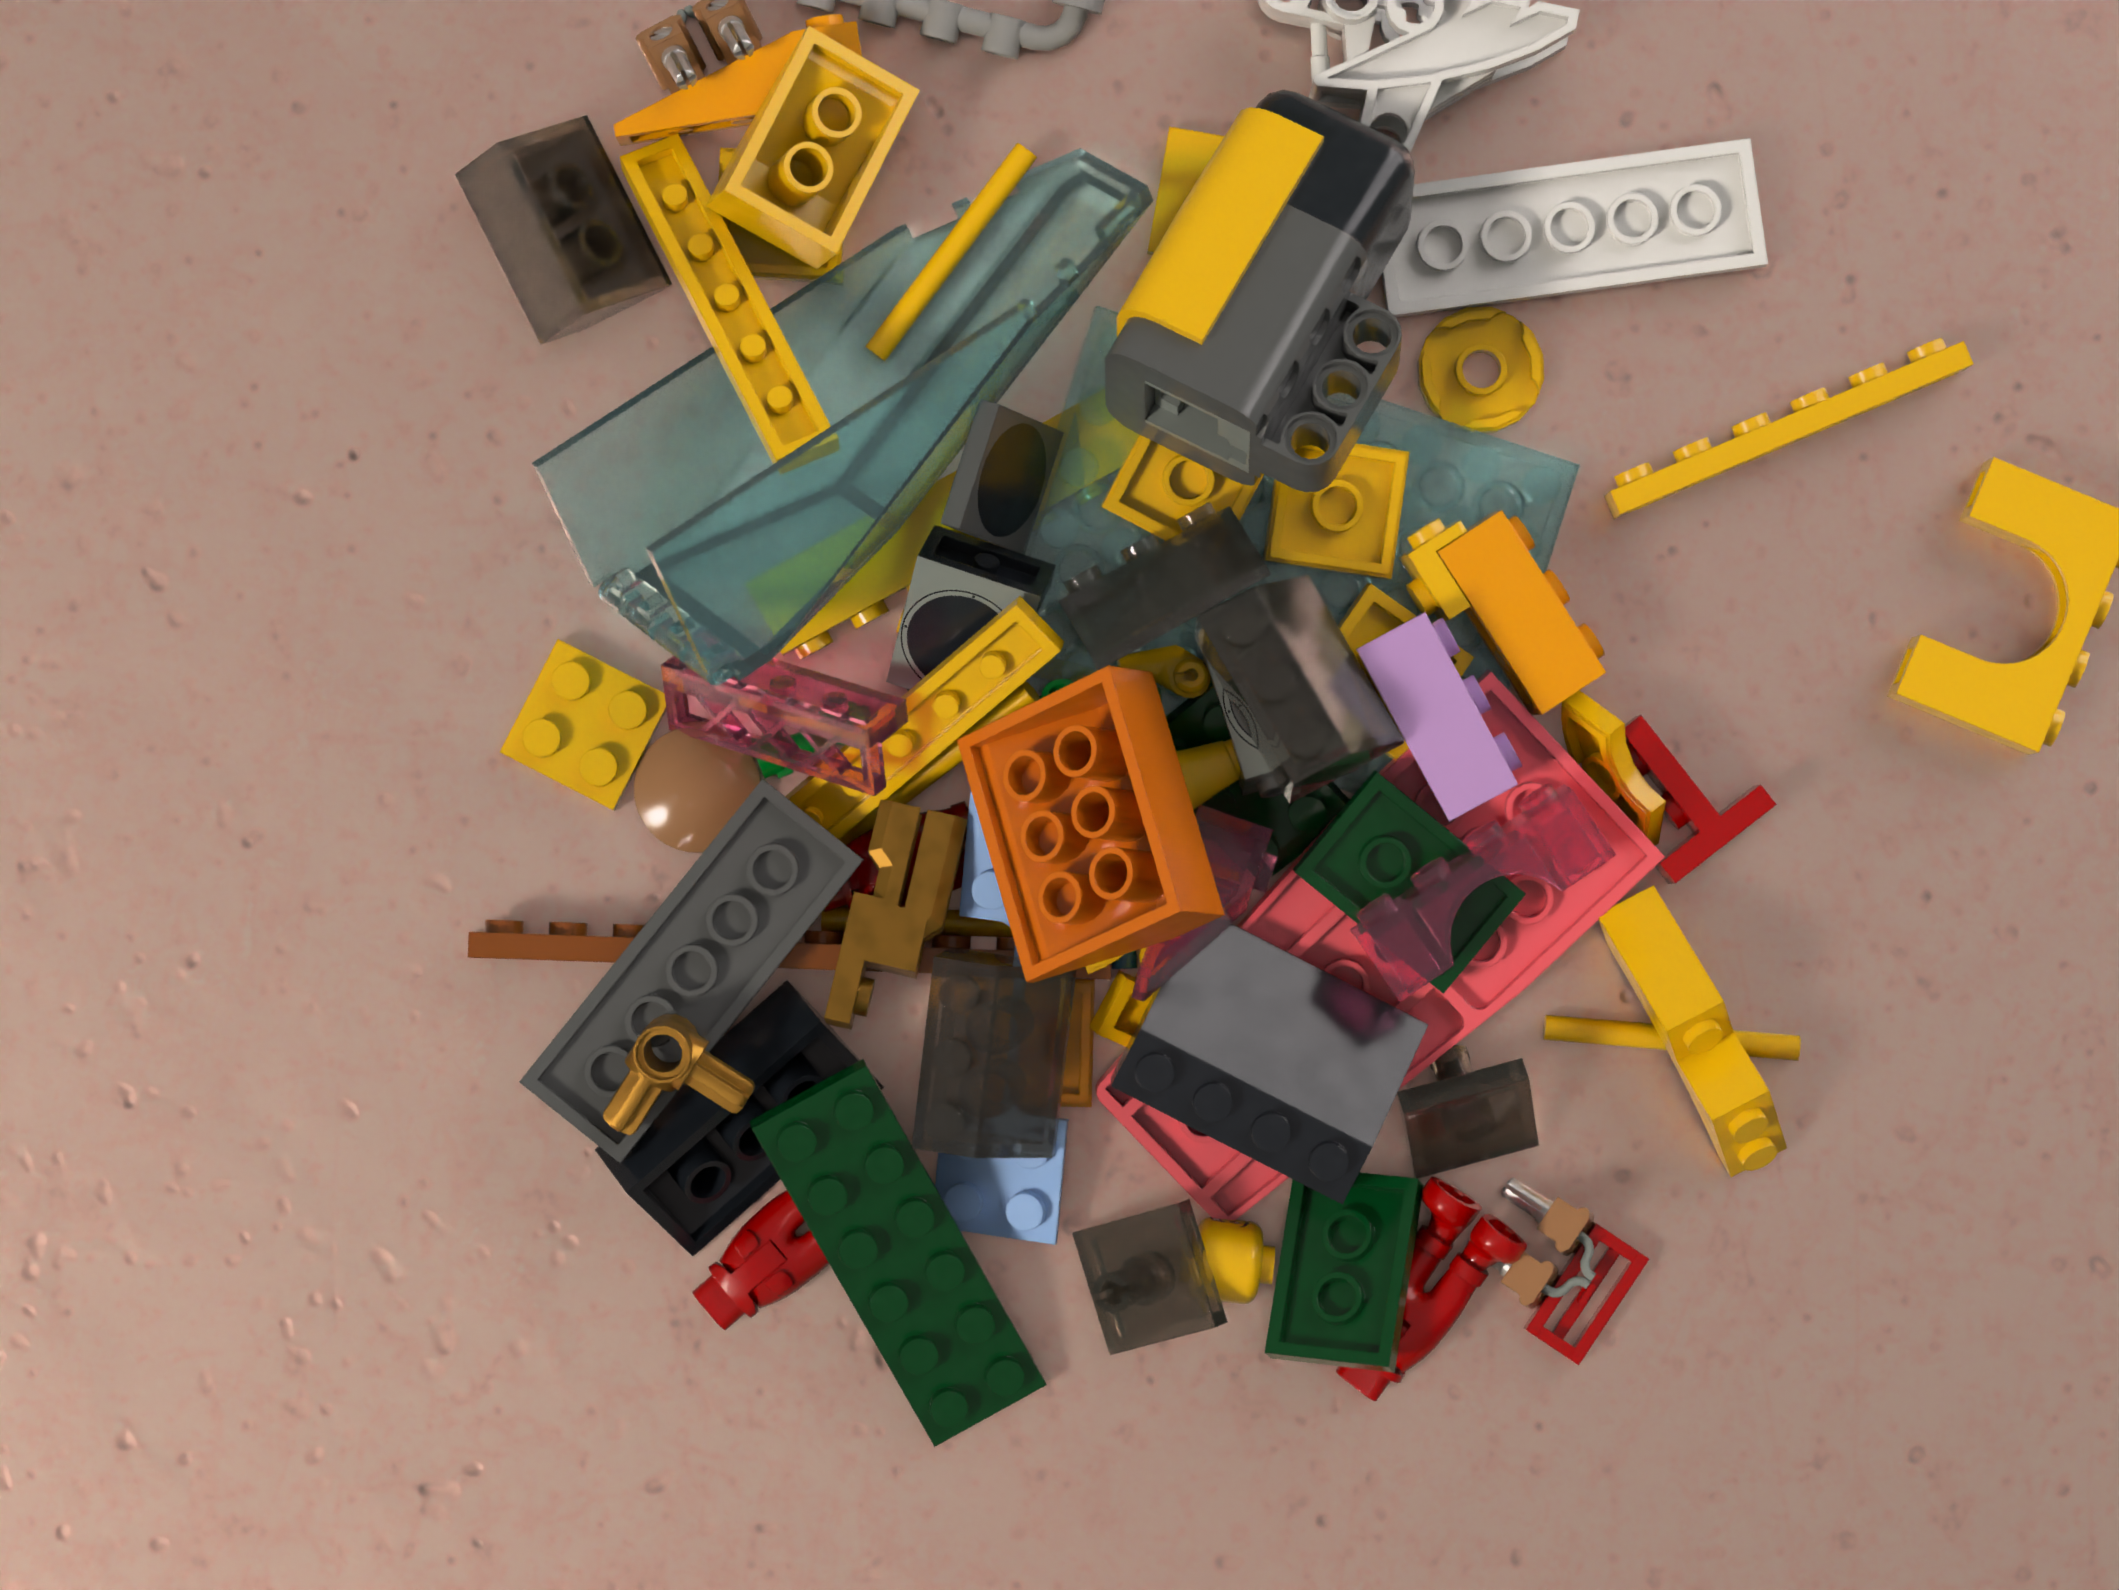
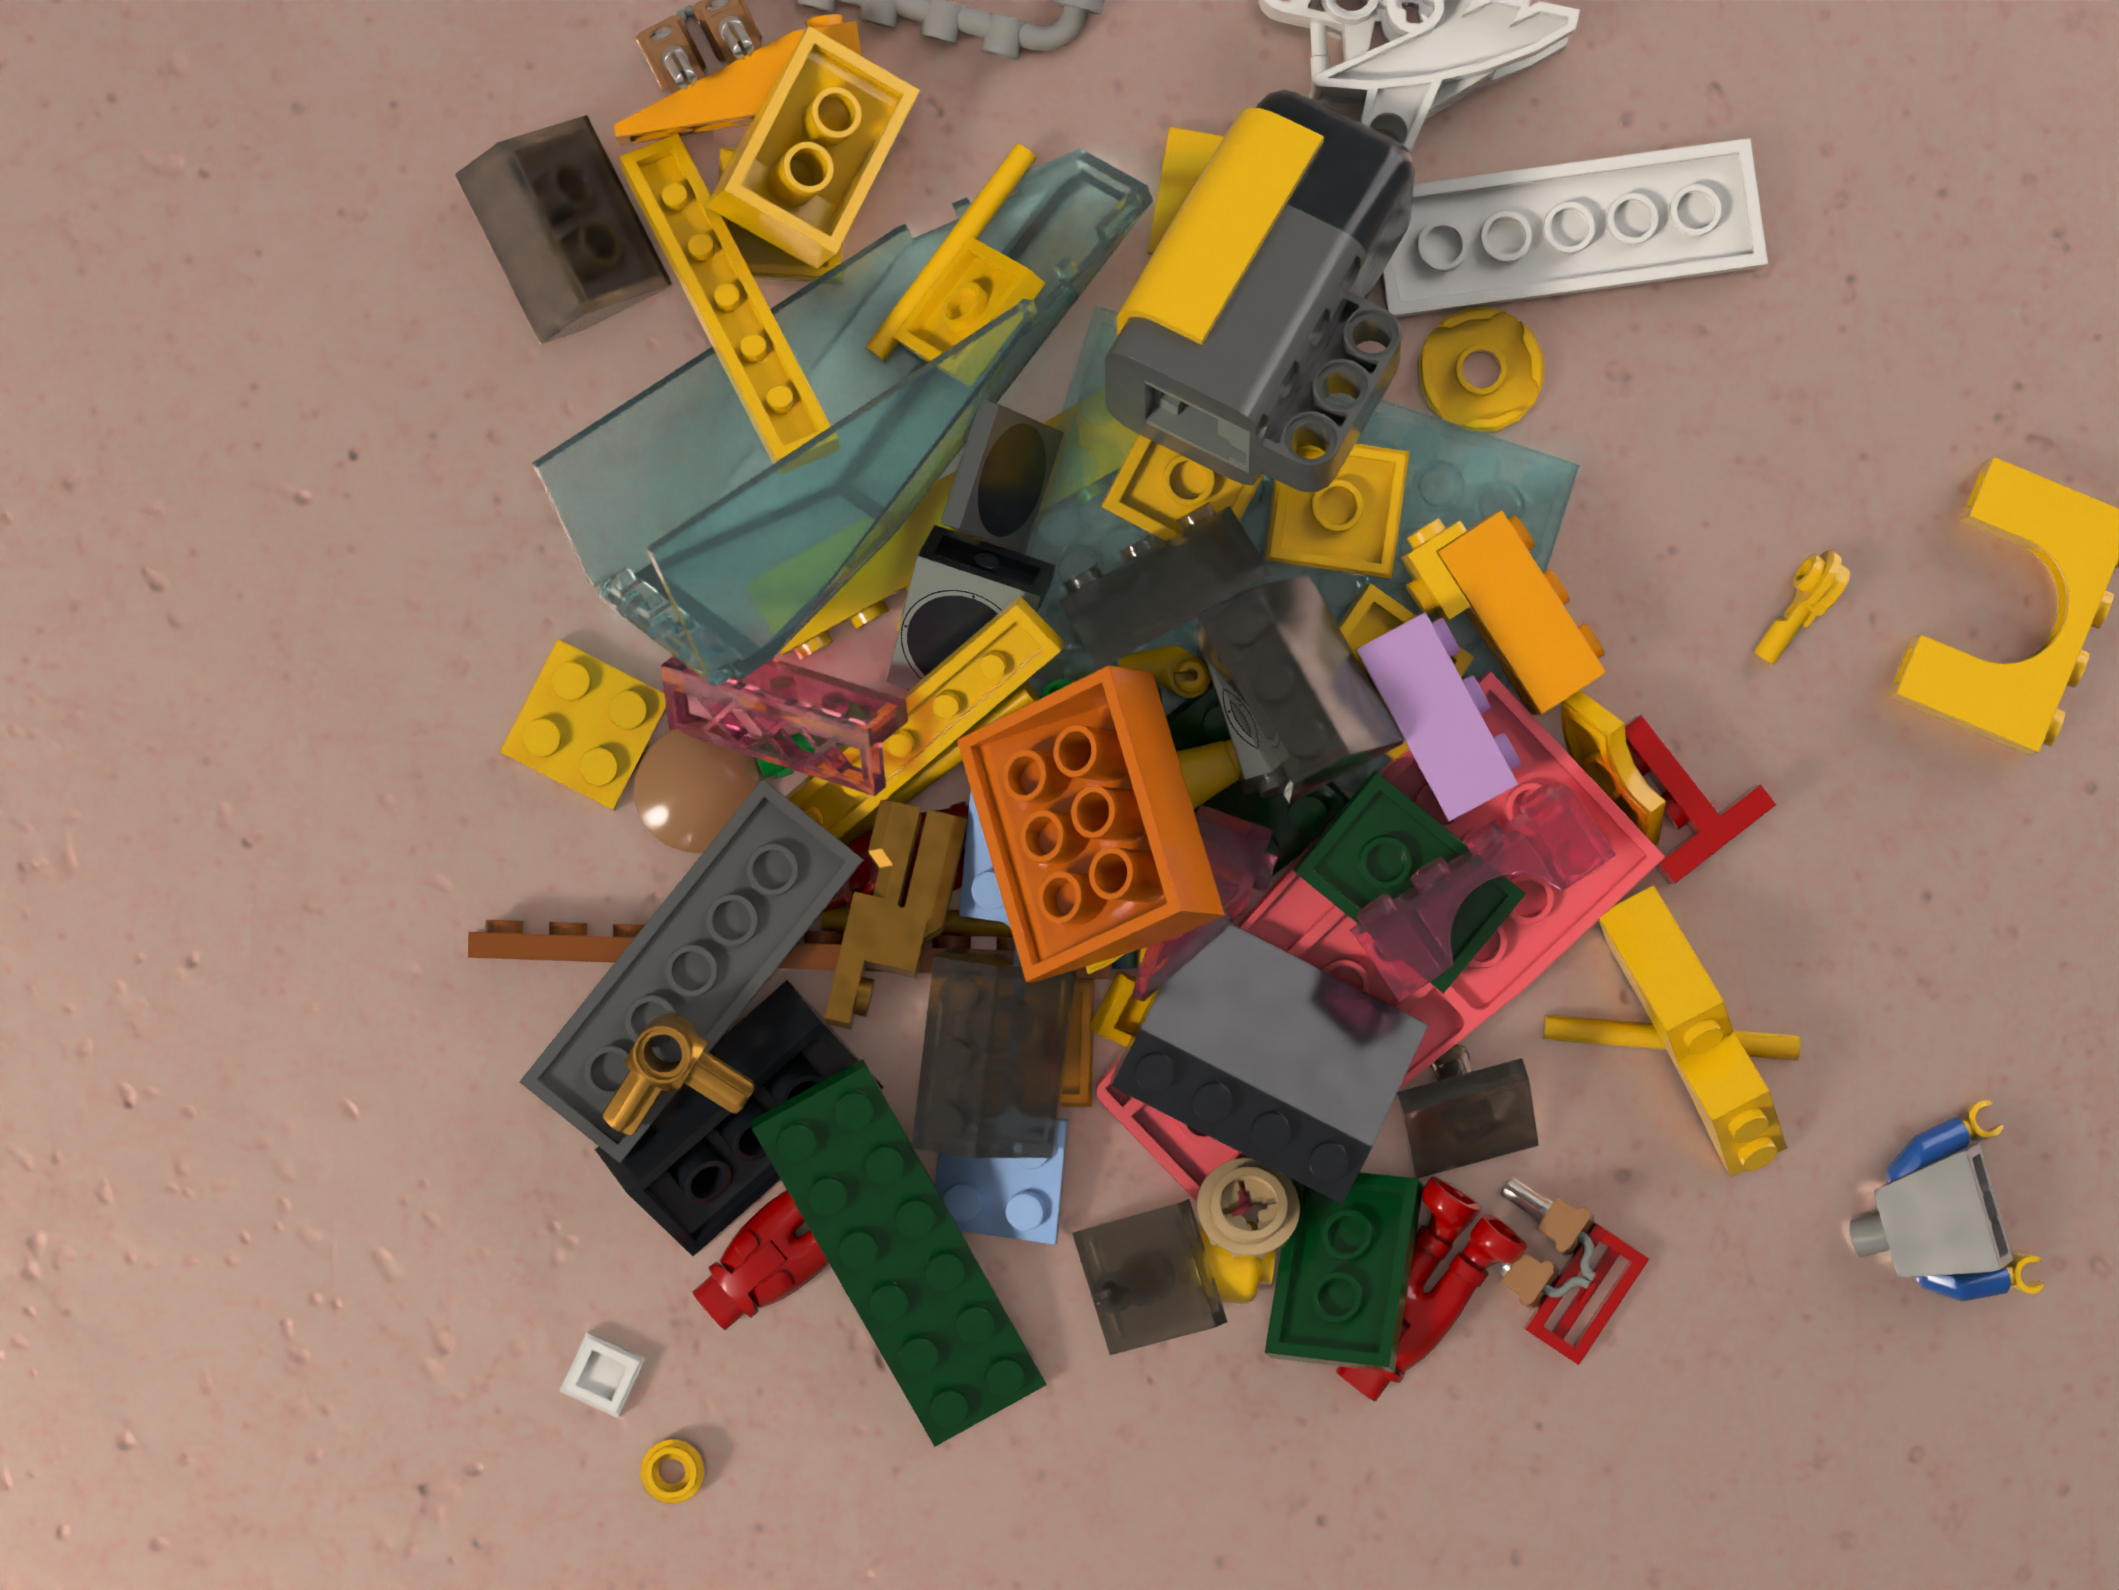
yellow plate [1604,337,1974,519] -> none
none -> white tile [560,1332,646,1418]
none -> yellow plate [640,1439,705,1504]
none -> yellow plate [893,236,1046,386]
none -> tan gear [1197,1158,1300,1259]
none -> yellow plate [1753,550,1850,665]
none -> light grey torso [1849,1100,2045,1301]

